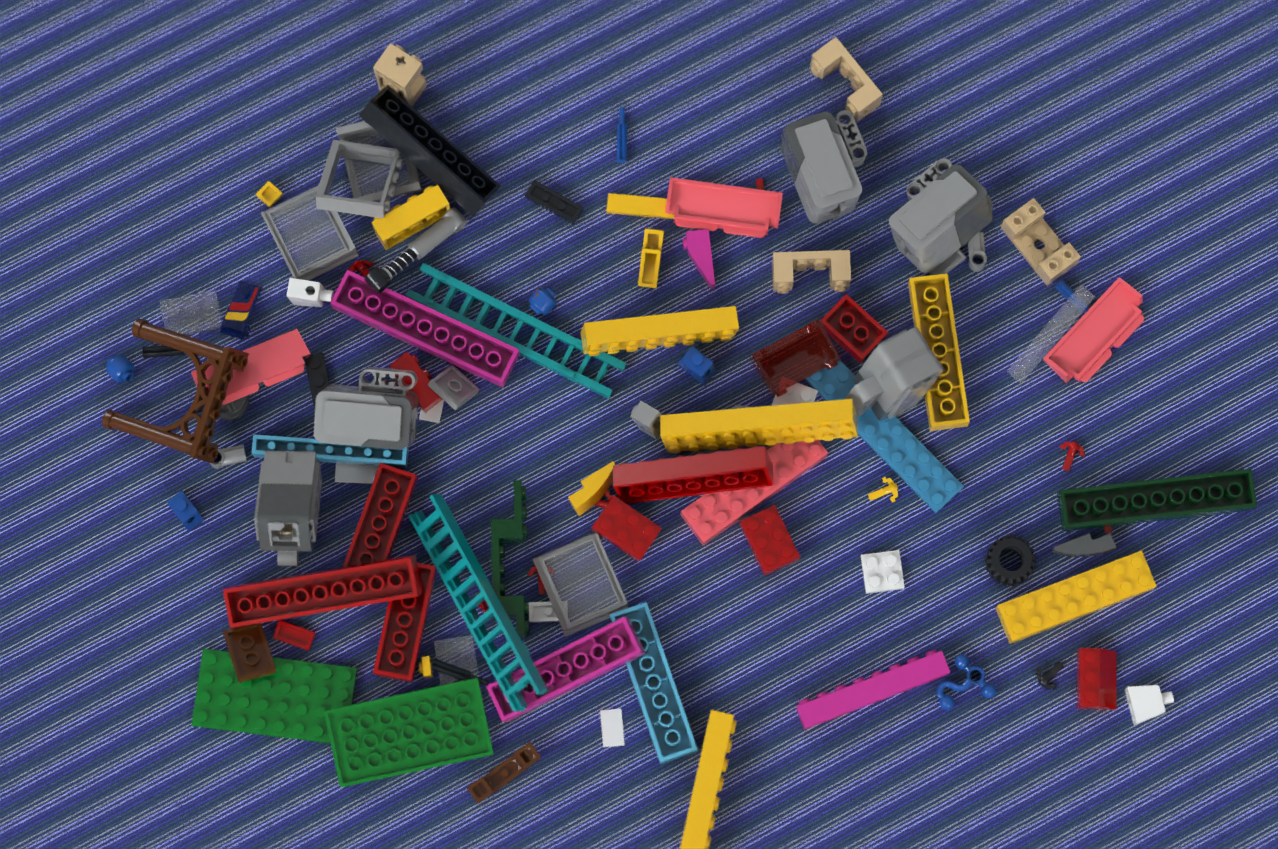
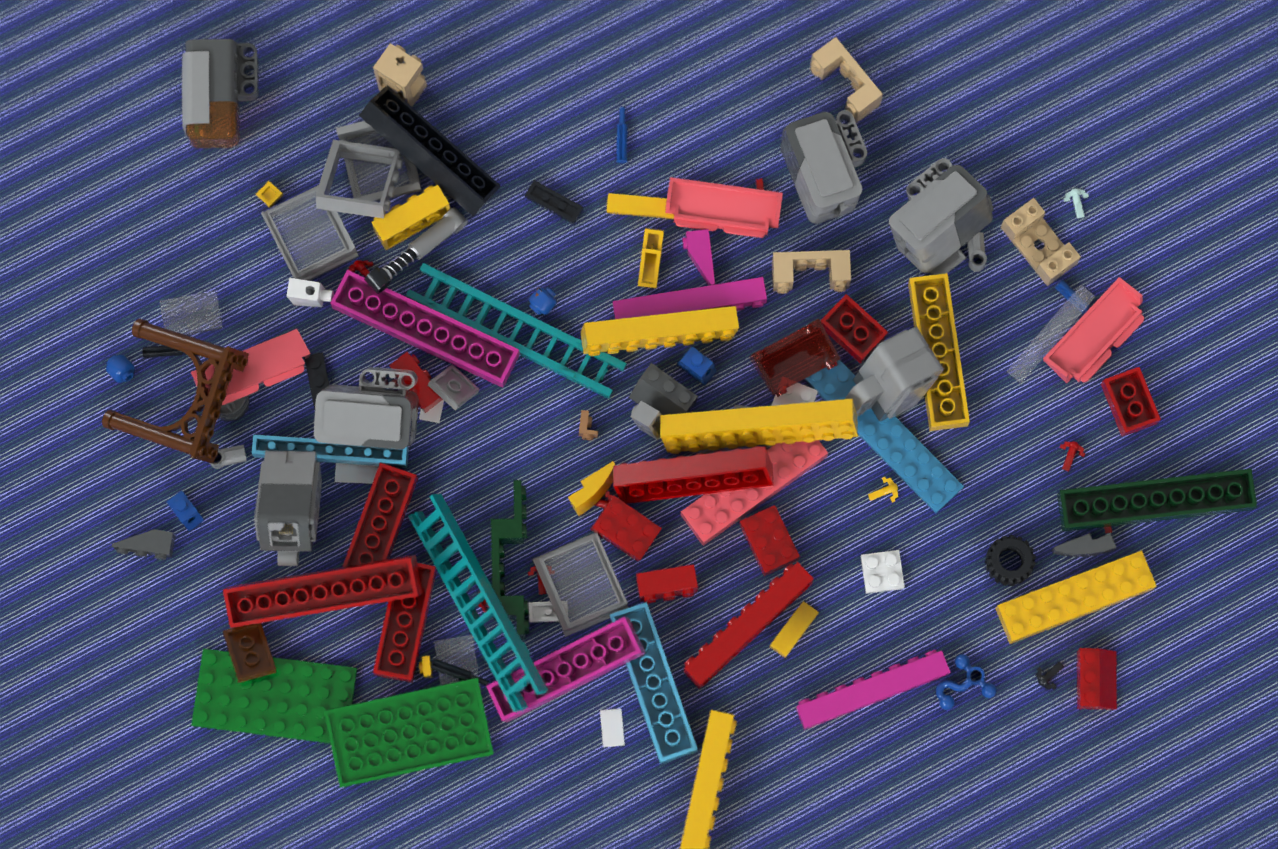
clear blue door [220,281,262,340] -> none
red tile [272,620,316,651] -> none
reddish brown slope [467,742,542,804] -> none
white torso [1125,685,1174,725] -> none
none -> dark grey slope [112,529,176,560]
none -> piece [182,39,259,149]
none -> medium nougat bracket [579,410,598,440]
none -> dark pink brick [613,277,767,319]
none -> dark grey slope [629,363,698,415]
none -> red brick [636,564,698,604]
none -> red brick [684,562,814,690]
none -> yellow slope [770,601,819,658]
none -> light aqua piece [1063,188,1089,219]
none -> red brick [1101,367,1161,437]

